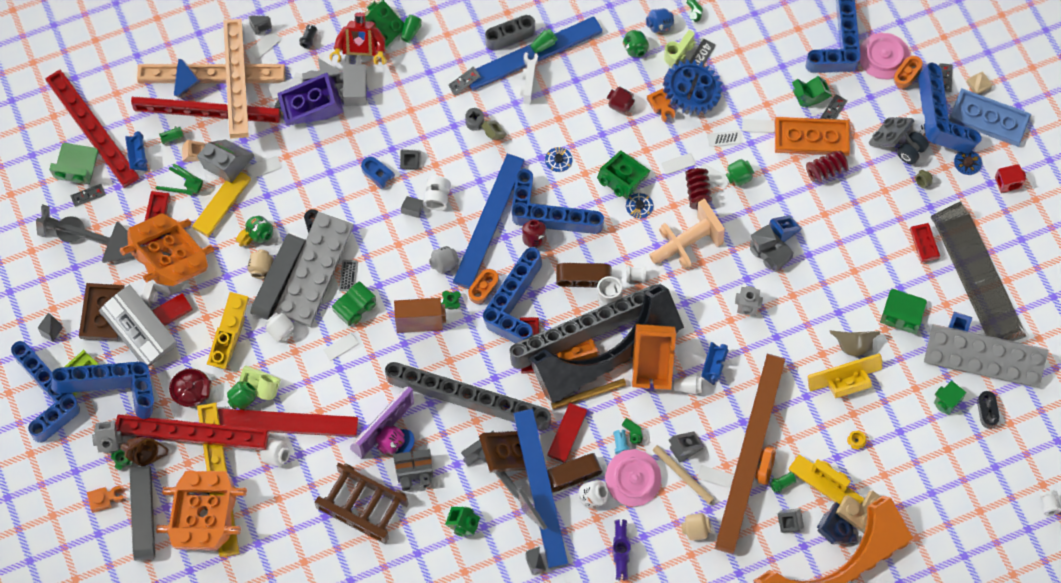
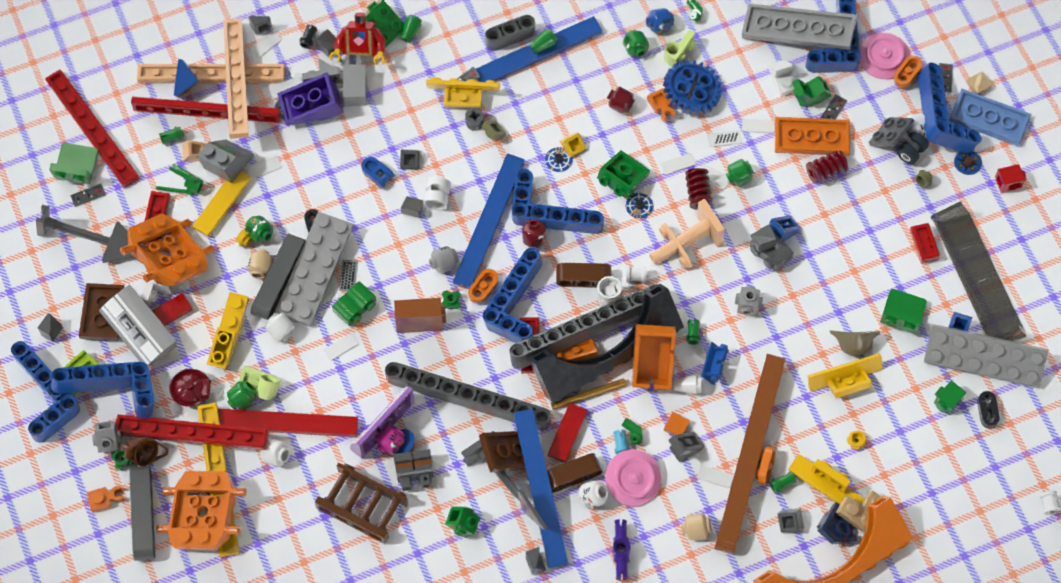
dark grey piece [56,216,85,242] -> none
blue hinge [125,131,148,171] -> none
white plate [520,53,538,104] -> none
tan bar [652,445,714,504] -> none
dark grey sticker [689,38,716,66] -> none
none -> dark grey slope [315,29,336,57]
none -> yellow bracket [426,77,501,109]
none -> yellow slope [560,132,586,157]
none -> orange tile [664,412,690,435]
none -> green pin [685,319,701,345]
none -> light grey plate [741,3,857,50]
none -> white slope [767,59,795,97]

